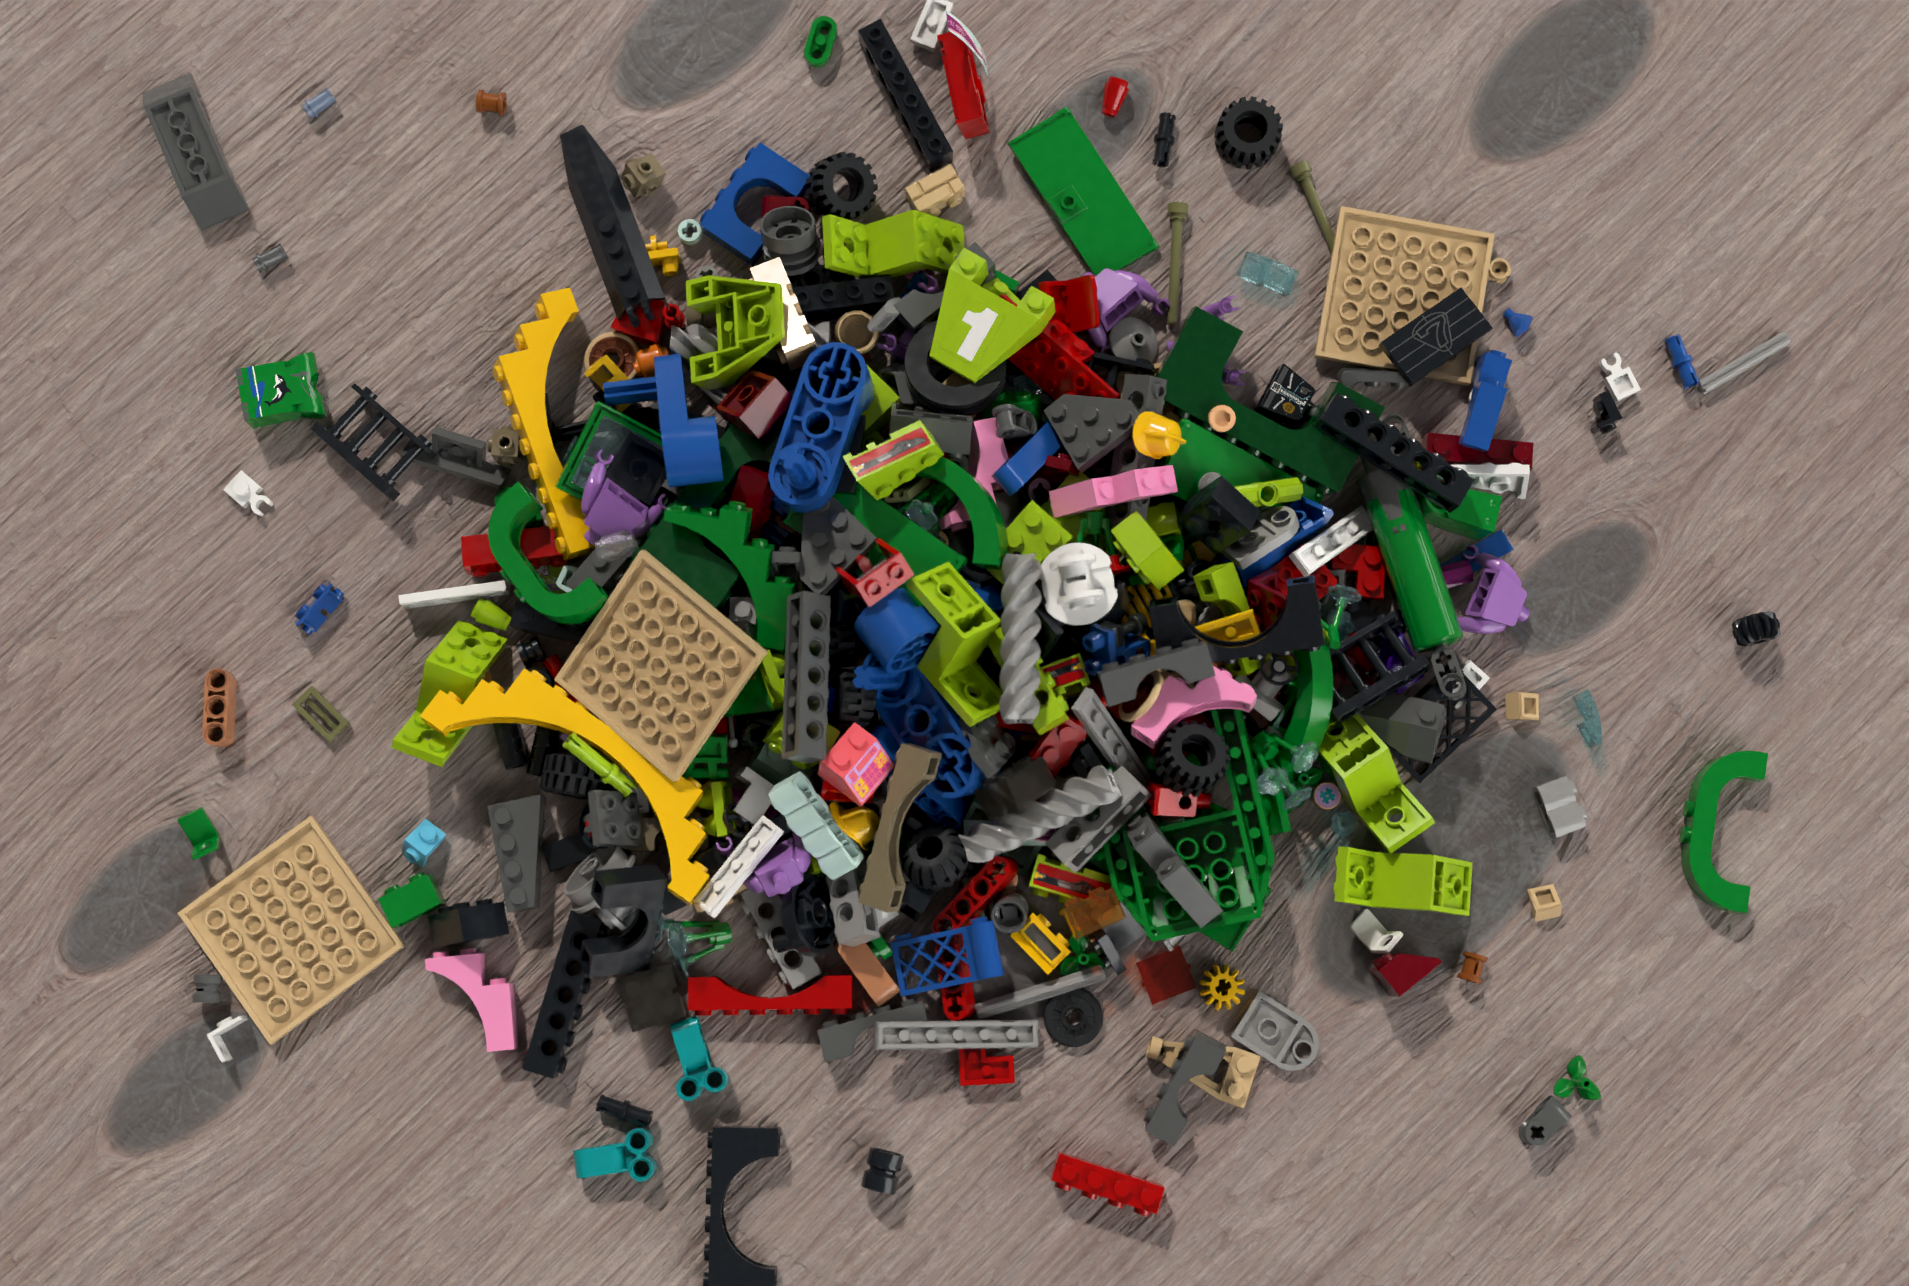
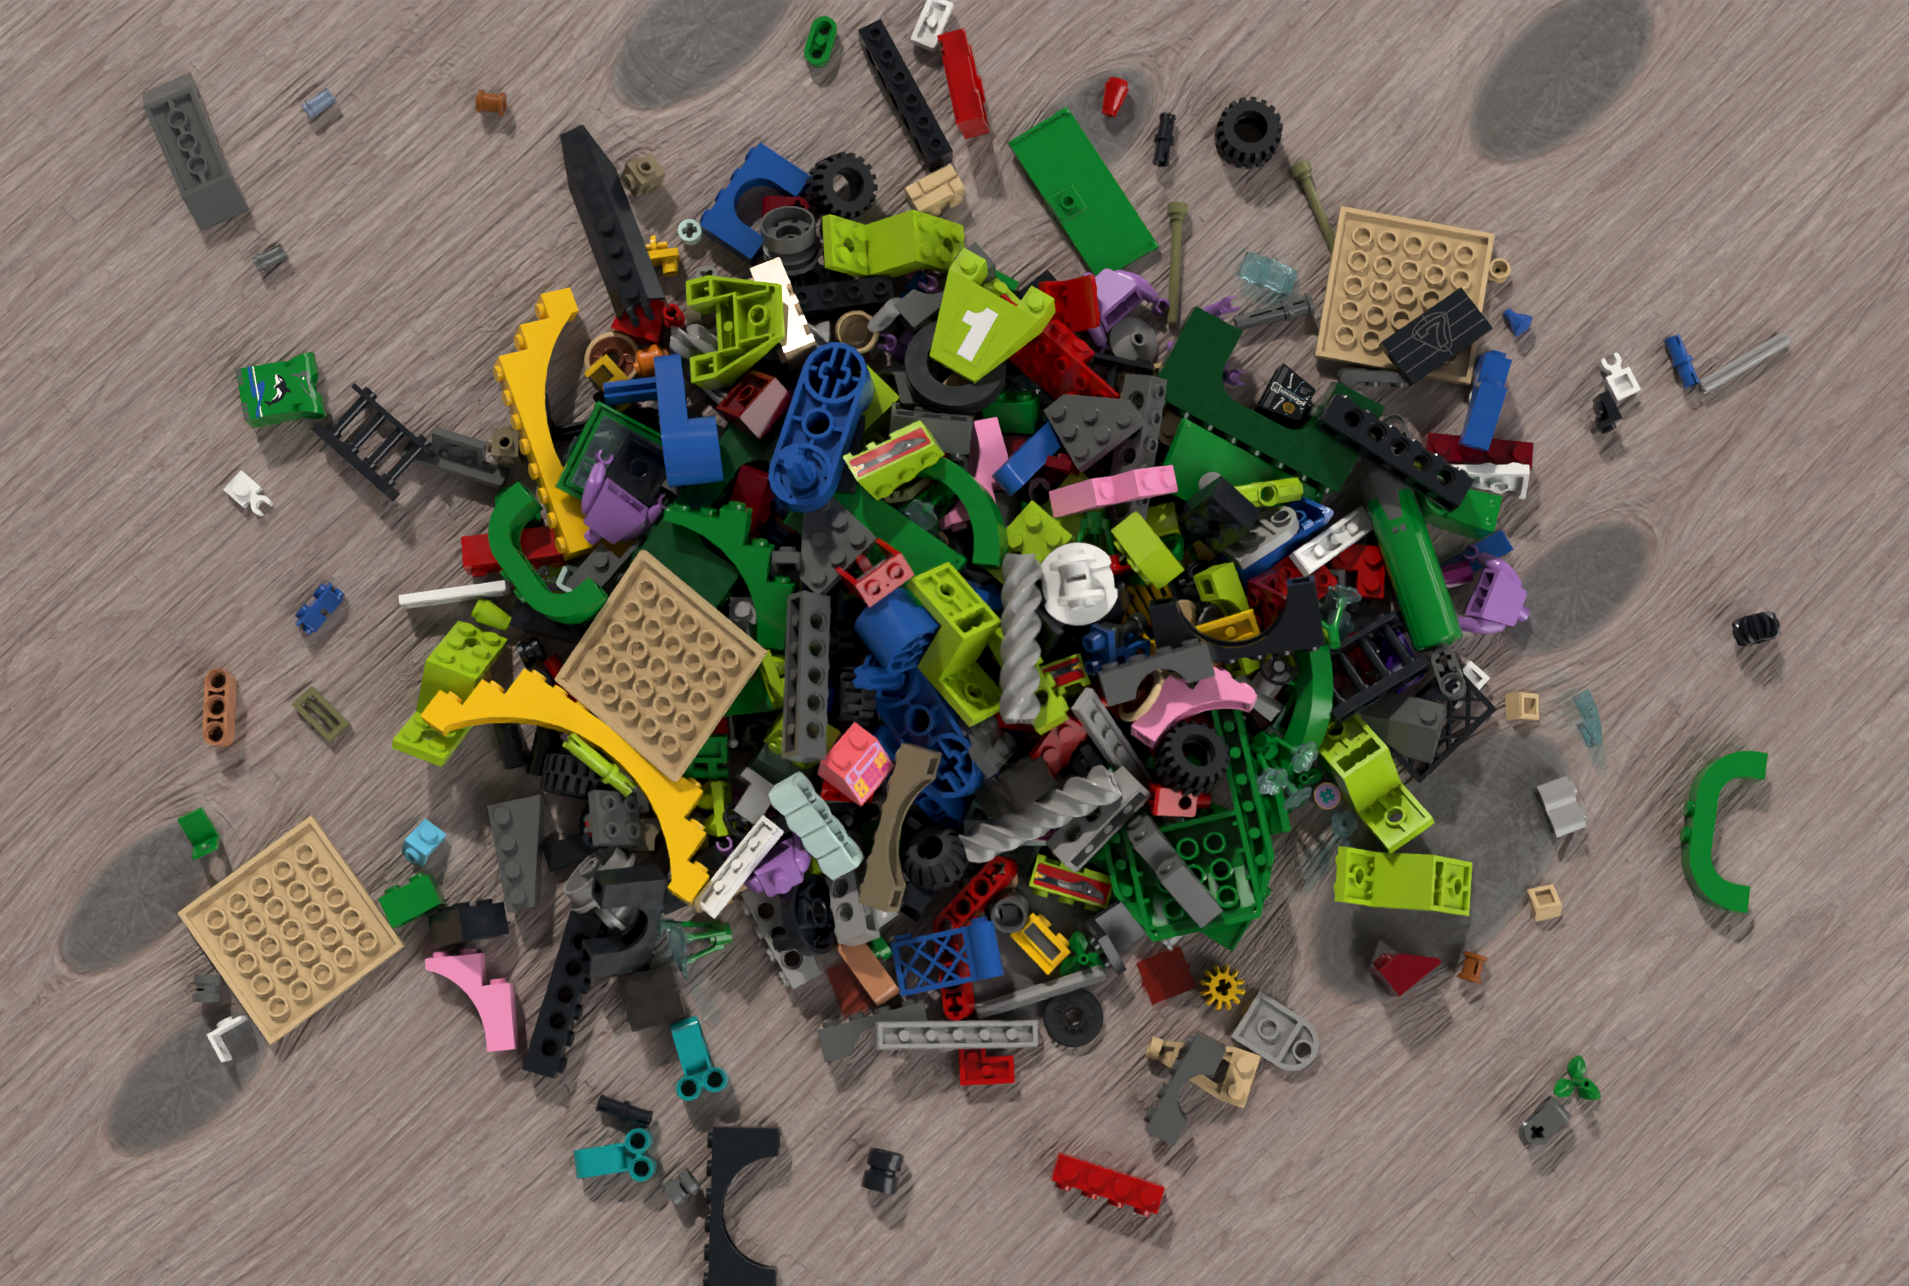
clear brick [595,529,638,563] -> none
red arch [688,975,854,1016] -> none
yellow piece [829,802,881,851] -> none
sticker [946,10,988,76] -> none
dark grey piece [992,404,1037,442] -> none
clear orange bracket [1059,886,1126,940] -> none
yellow piece [1132,411,1187,459] -> none
light nougat tile [1208,405,1236,432] -> none
white bracket [1350,909,1403,954] -> none
none -> dark grey wheel [664,1168,702,1207]
none -> dark grey pin [1233,292,1315,330]

